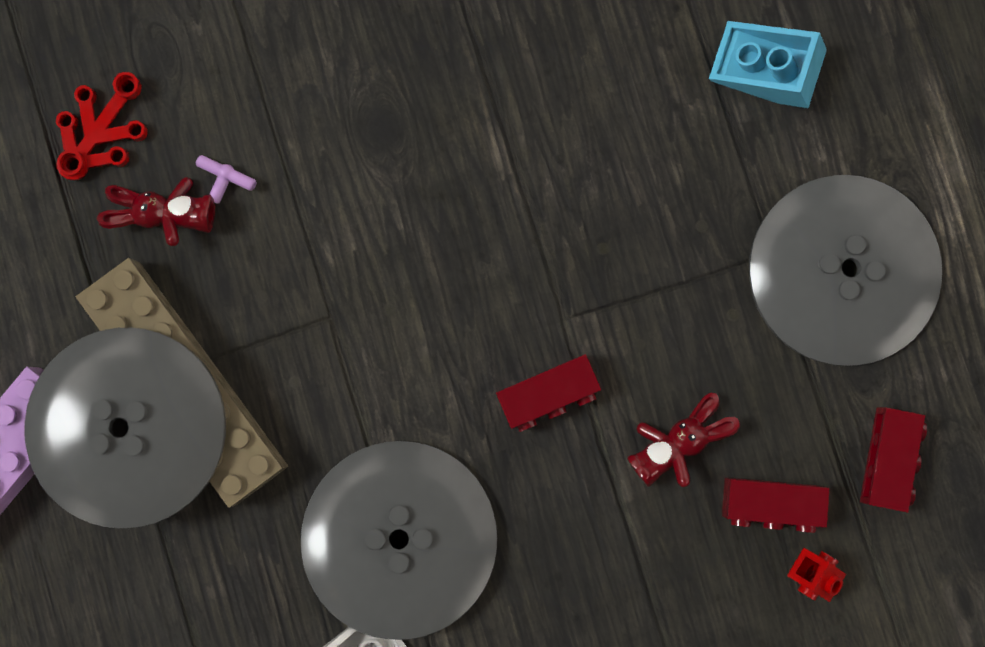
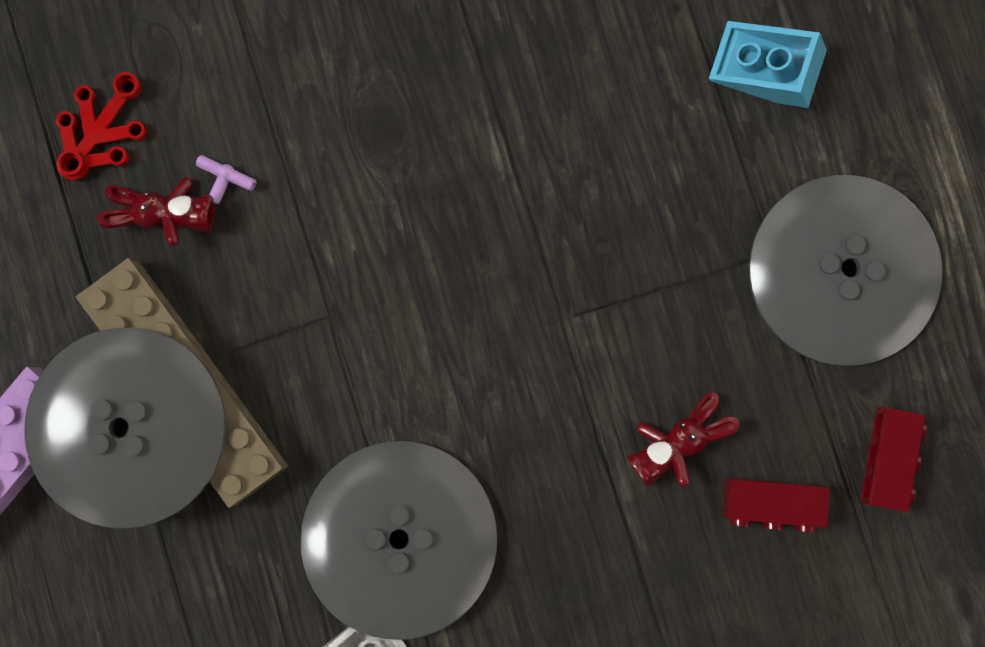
dark red brick [496,354,601,432] -> none
red brick [787,548,846,602] -> none

